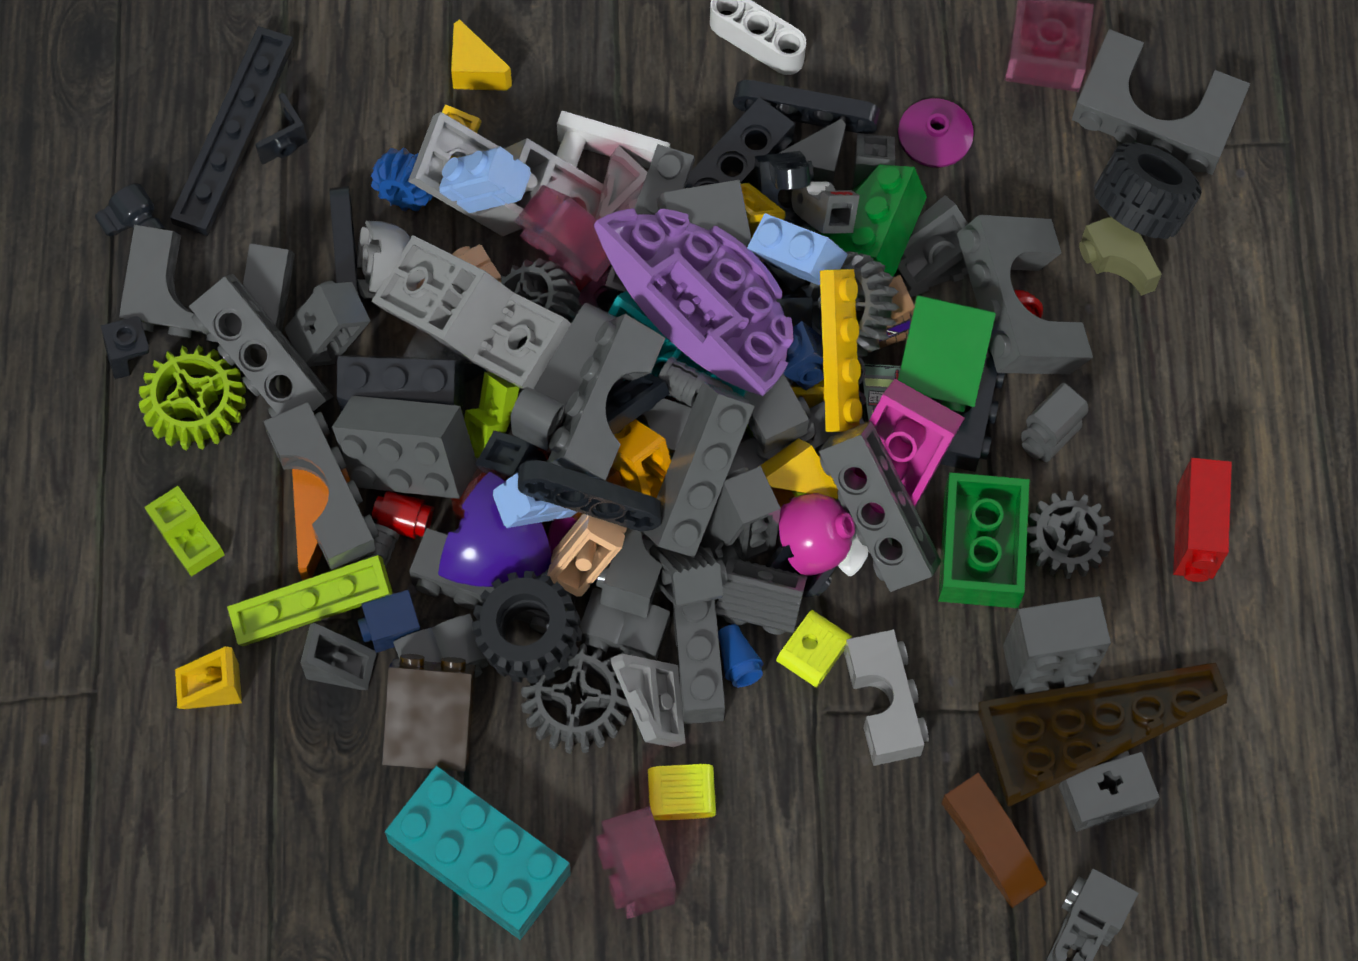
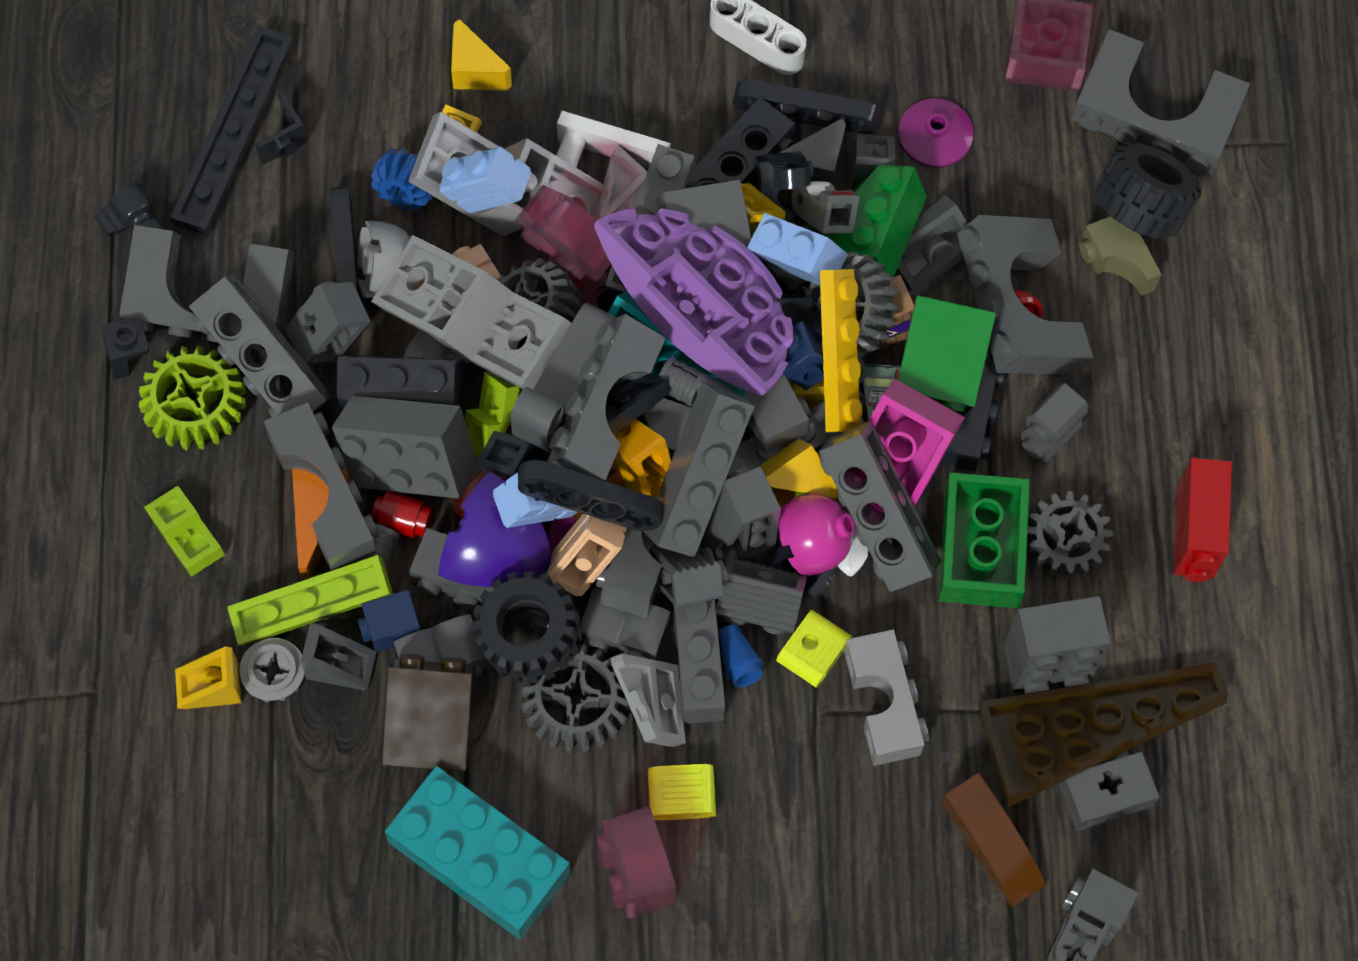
none -> light grey gear [240,638,305,703]

